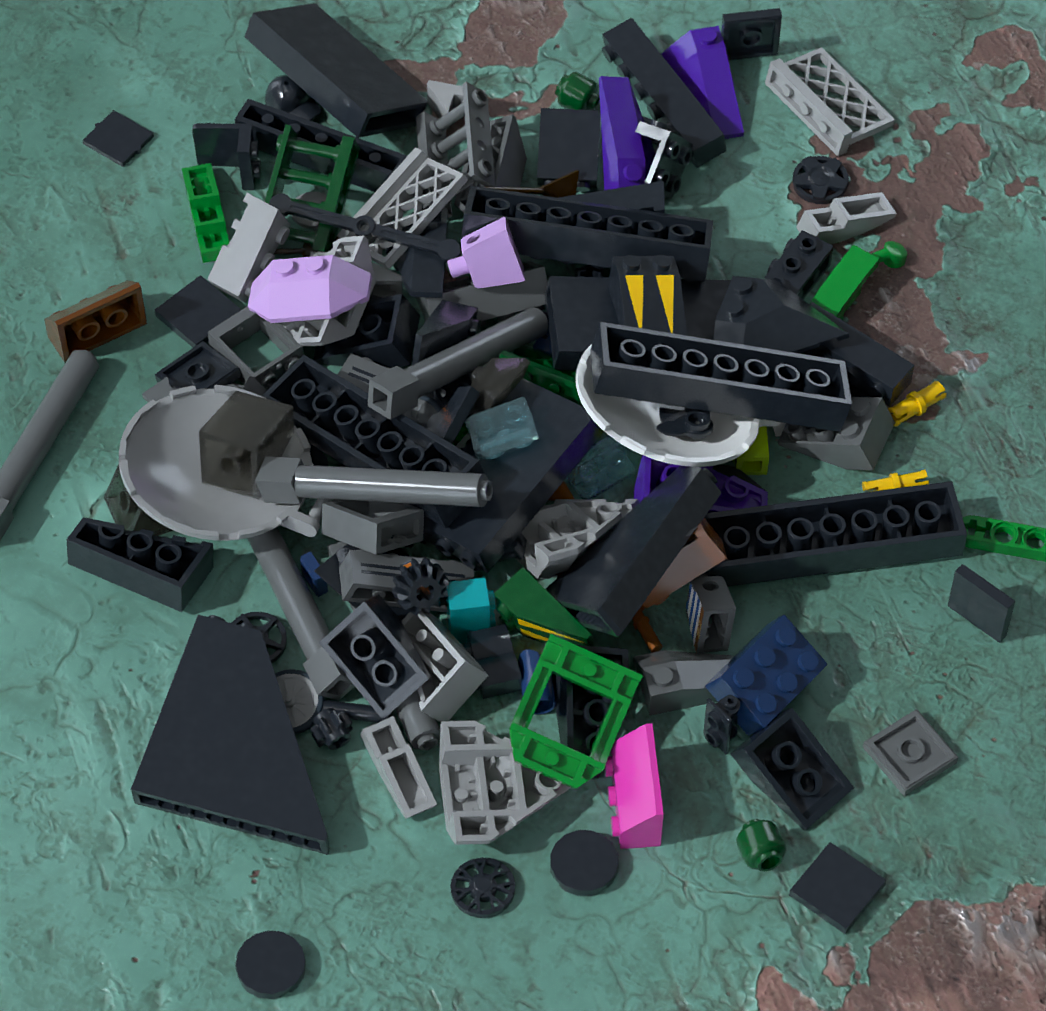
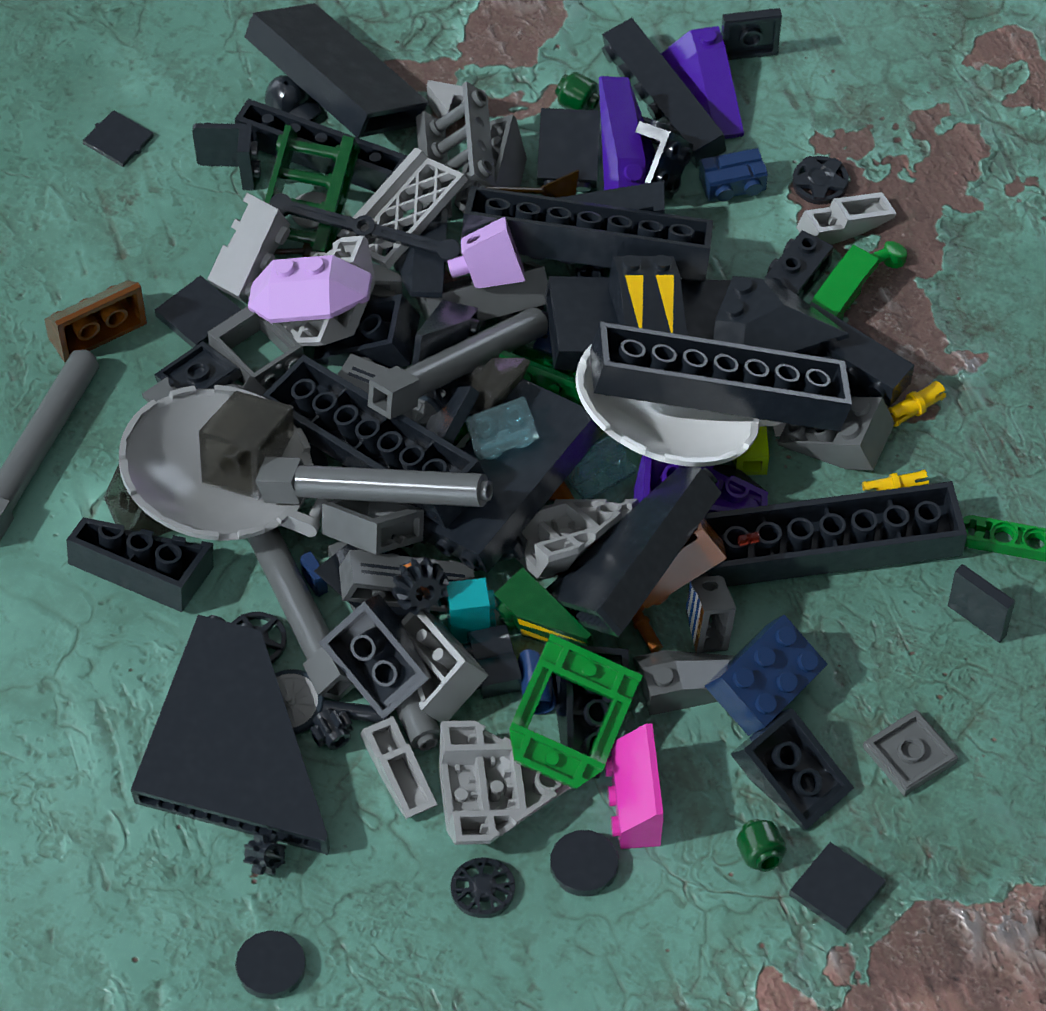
green slope [181,163,230,263] -> none
black plate [656,407,714,439] -> none
black hinge [703,695,740,755] -> none
light grey fence [765,47,895,156] -> none
none -> black gear [243,833,286,875]
none -> dark blue brick [699,148,768,202]
none -> clear red piece [738,532,760,546]

